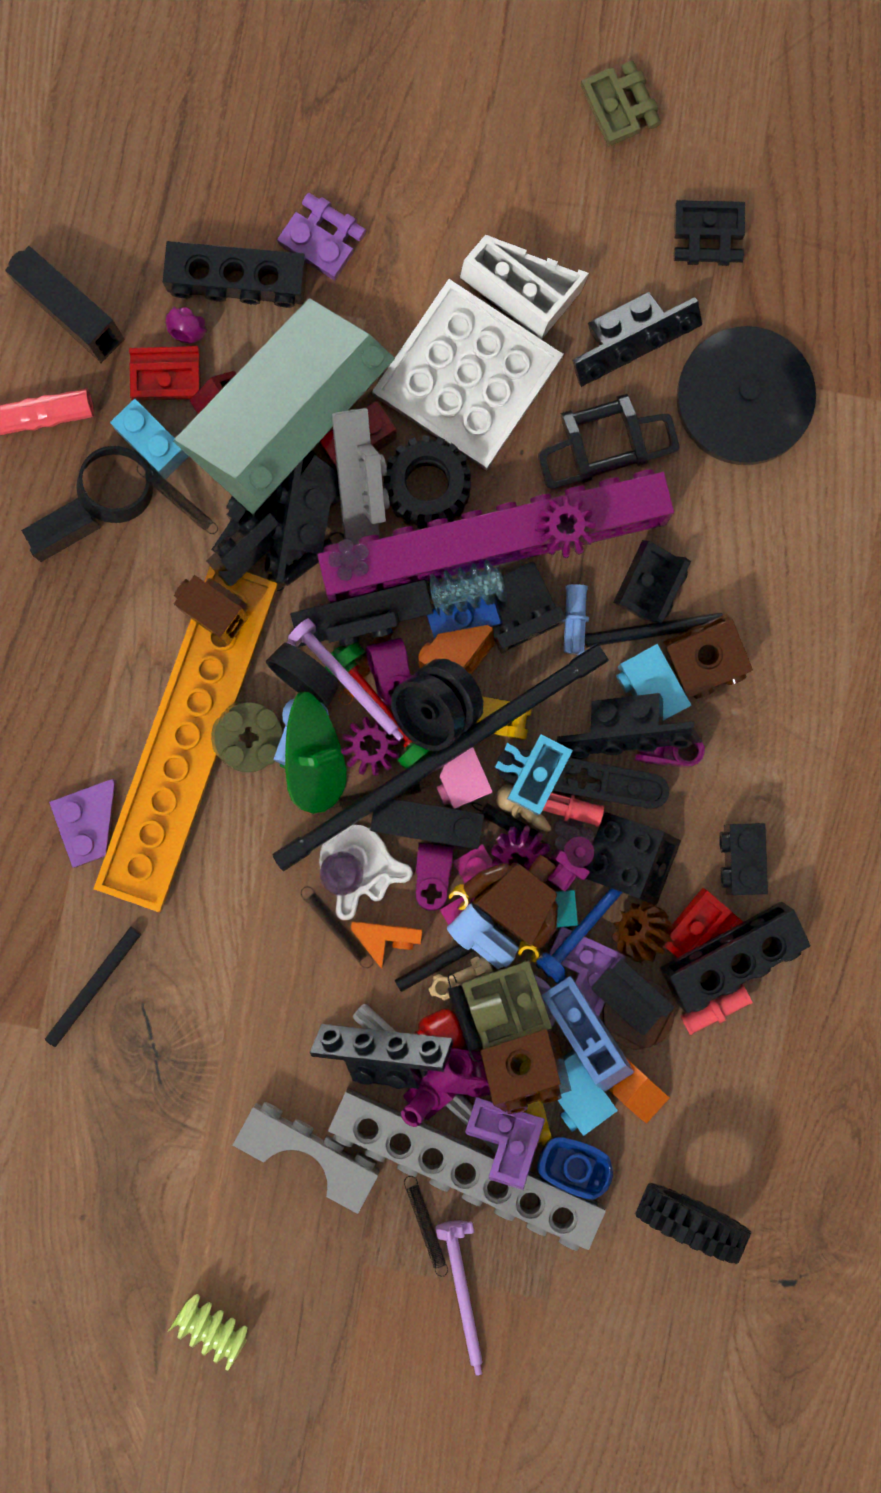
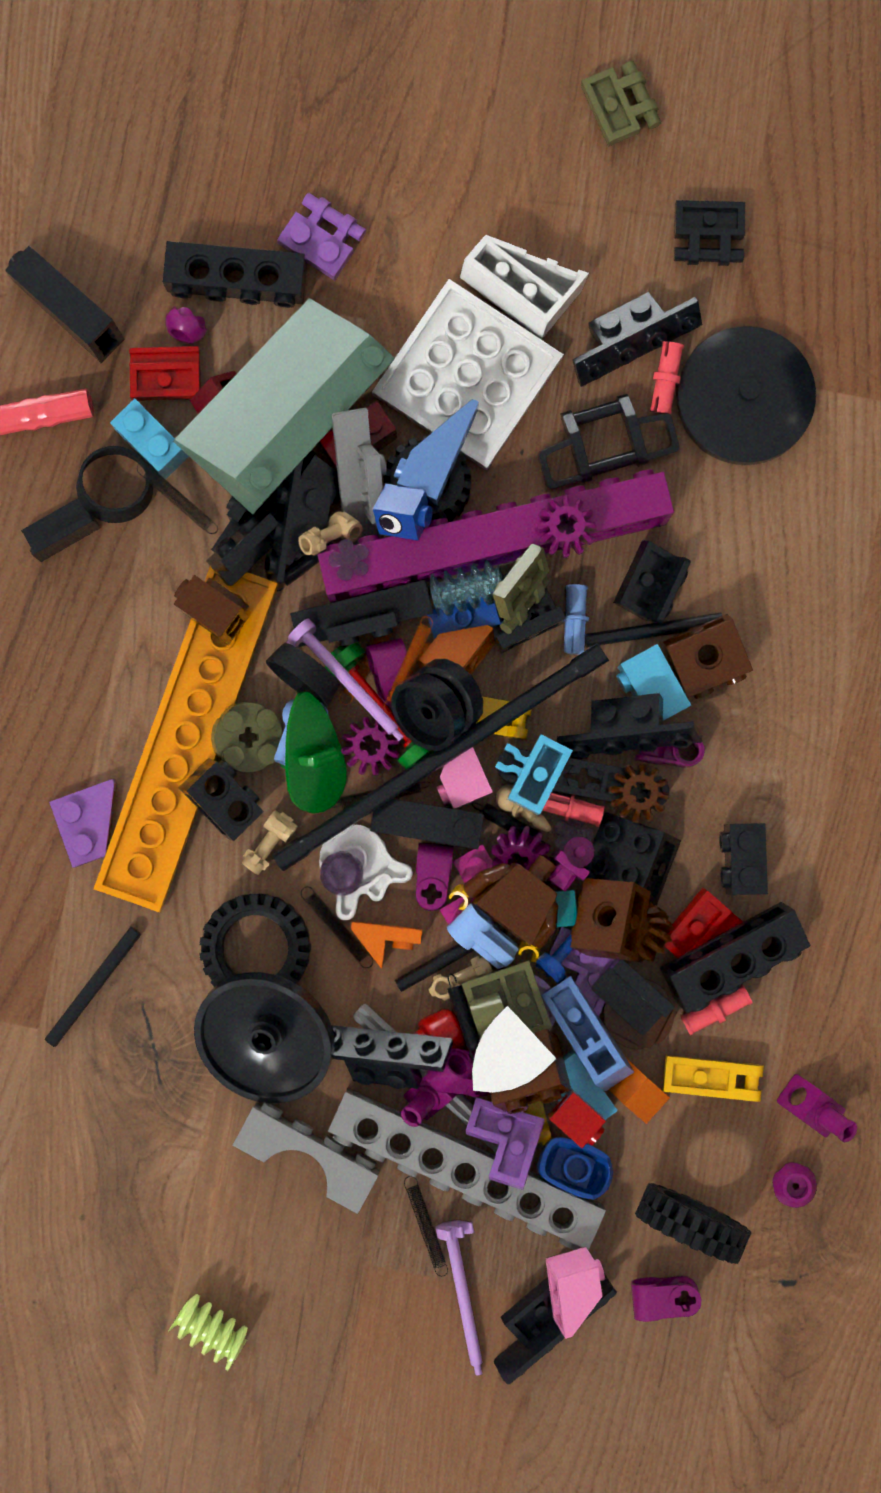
none -> black brick [178,758,264,841]
none -> black dish [194,972,335,1103]
none -> black tyre [199,894,311,987]
none -> tan bar [242,810,298,875]
none -> tan bar [298,511,363,556]
none -> blue brick [373,484,433,541]
none -> orange piece [384,616,433,713]
none -> medium blue slope [394,399,479,506]
none -> white sticker [472,1006,556,1093]
none -> olive plate [493,544,550,634]
none -> black bracket [494,1273,617,1385]
none -> bright pink slope [546,1247,605,1339]
none -> red brick [547,1088,606,1148]
none -> reddish brown brick [570,878,651,962]
none -> reddish brown gear [608,763,669,823]
none -> magenta piece [631,1276,702,1322]
none -> coral pin [649,341,684,415]
none -> yellow plate [662,1055,764,1102]
none -> magenta plate [772,1162,817,1208]
none -> magenta bracket [777,1074,857,1143]

